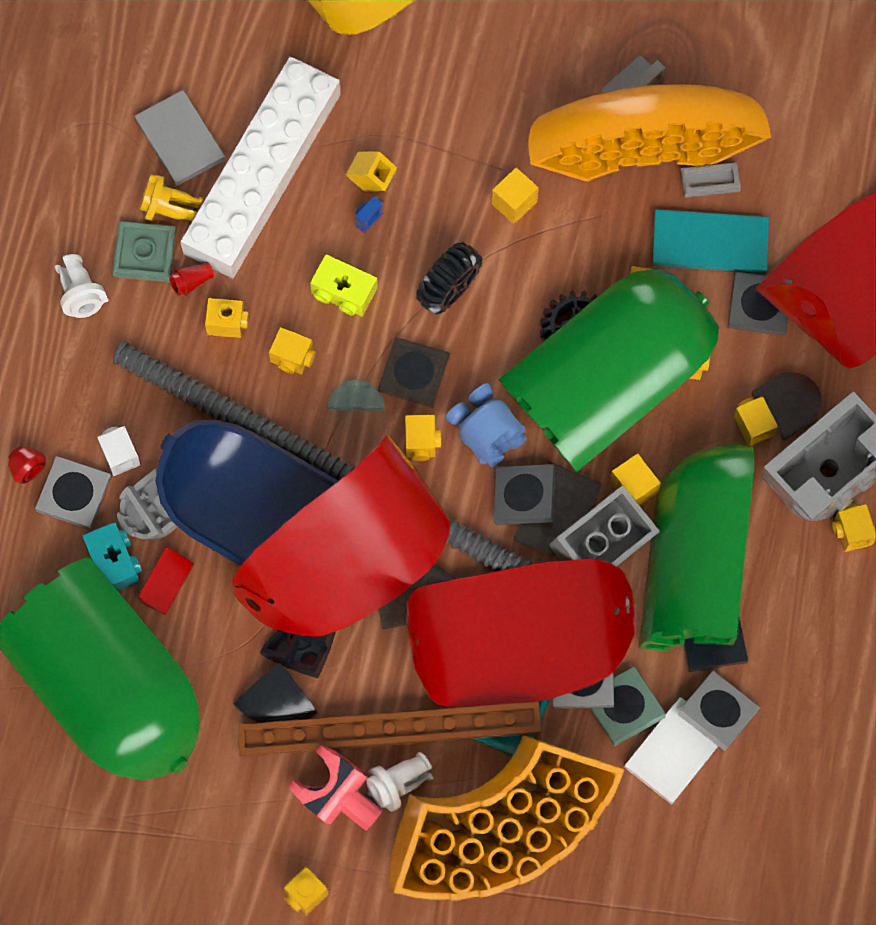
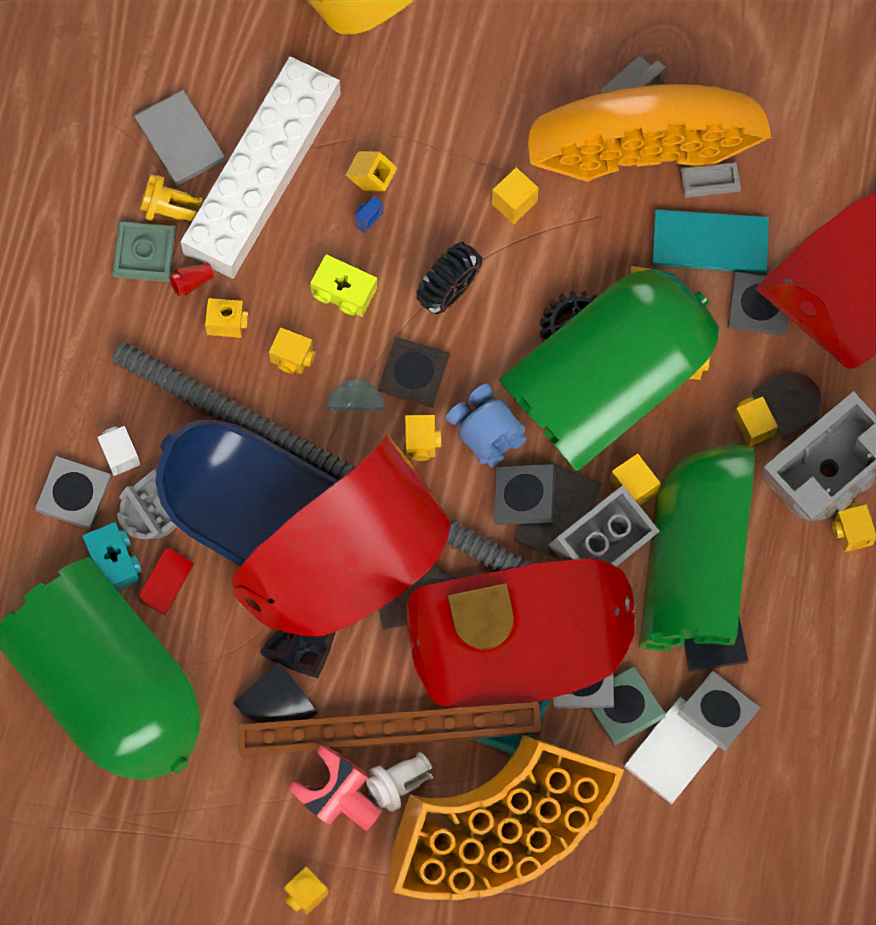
red cone [8,446,46,484] -> none
white piece [55,254,109,318] -> none
none -> pearl gold tile [448,583,514,650]

